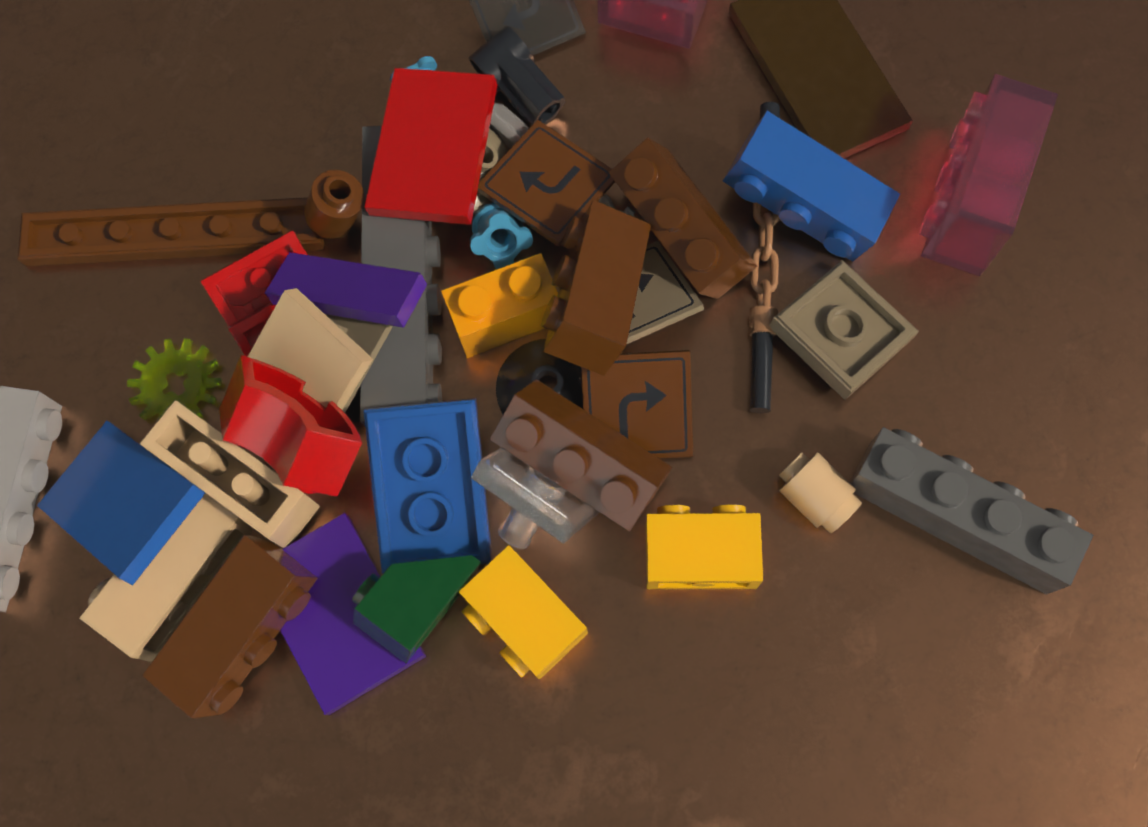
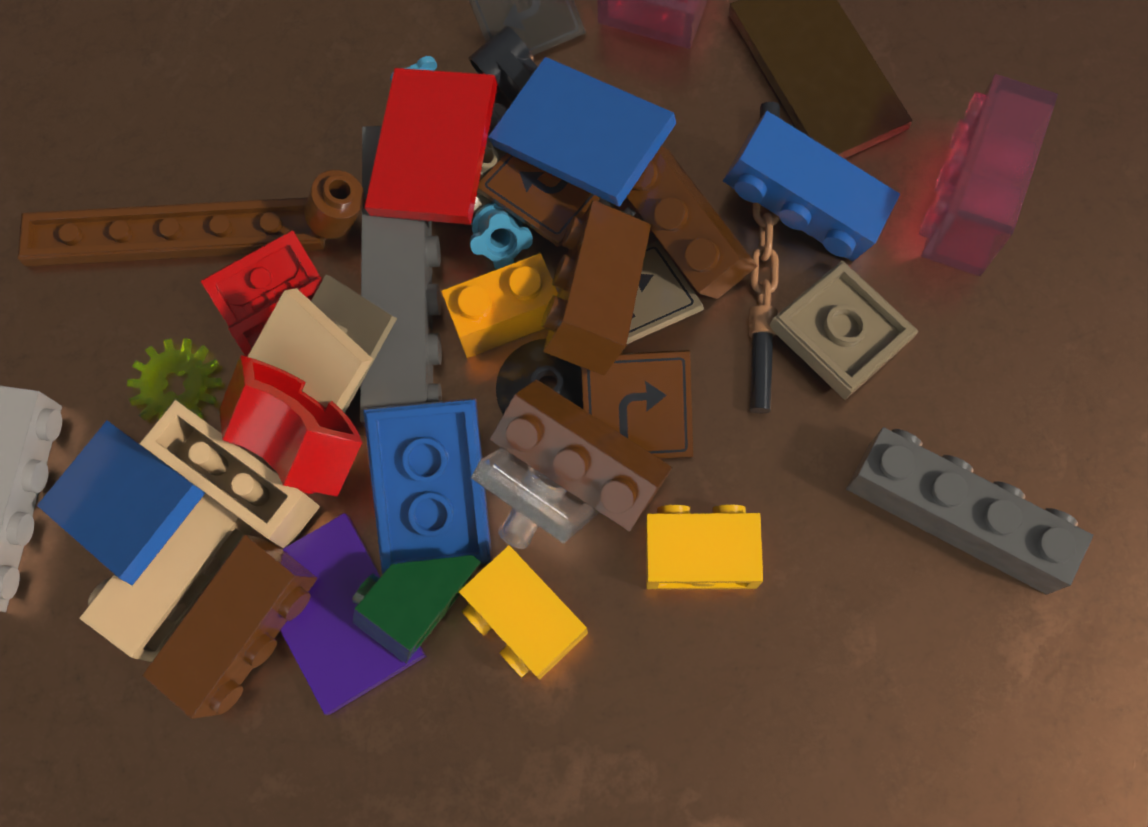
dark purple tile [265,252,427,328] -> none
tan brick [779,452,862,534] -> none
none -> blue tile [488,57,676,207]

